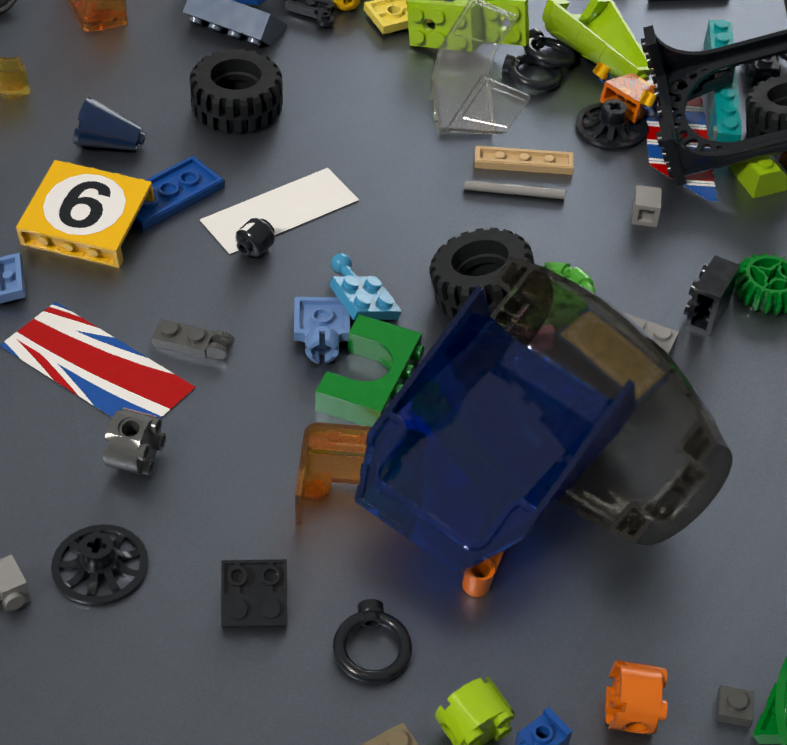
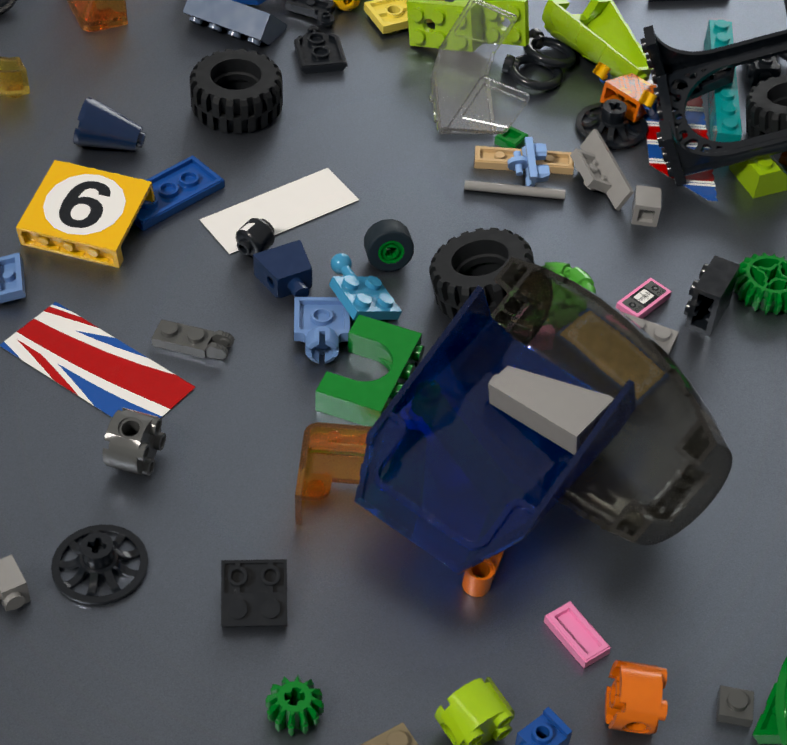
black piece [333,599,412,684] -> none
none -> dark blue torso [253,240,312,298]
none -> green gear [265,675,324,736]
none -> black tile [294,25,347,74]
none -> black wheel [364,219,414,272]
none -> light grey slope [488,366,615,456]
none -> green tile [494,125,529,149]
none -> light blue hips [507,137,550,187]
none -> bright pink tile [544,601,611,669]
none -> light grey bracket [570,128,634,211]
none -> tile [615,278,672,319]

